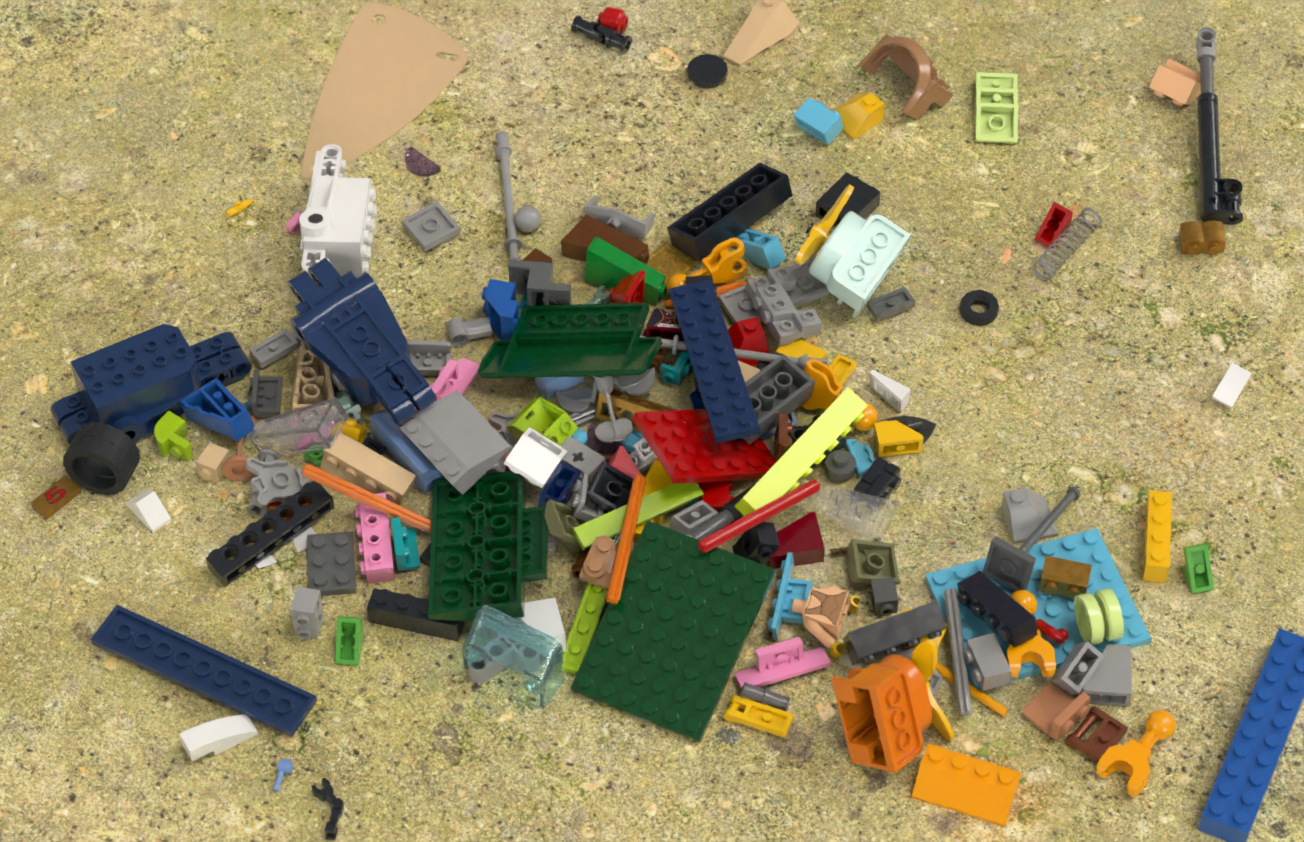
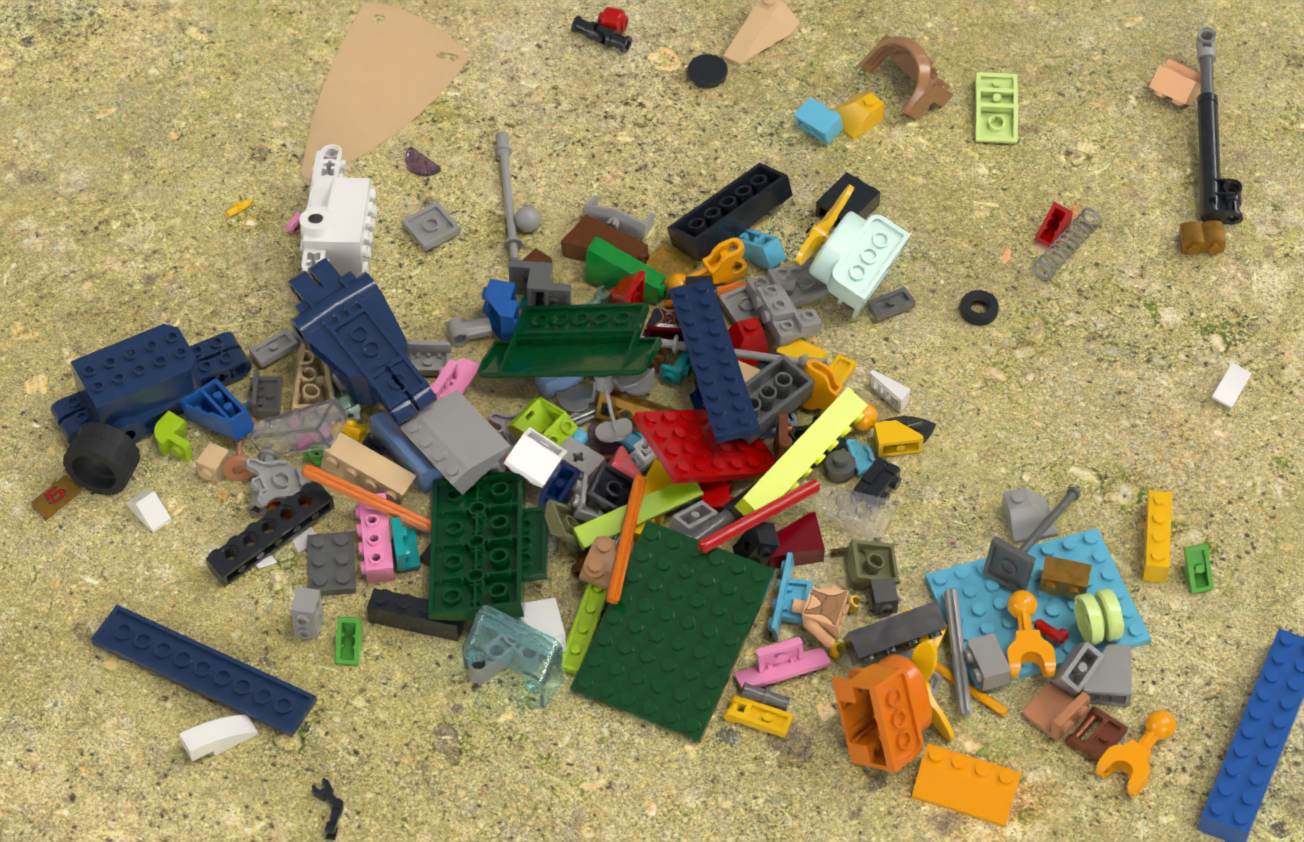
medium blue hand [272,759,293,792] -> none
black brick [957,571,1038,648] -> none

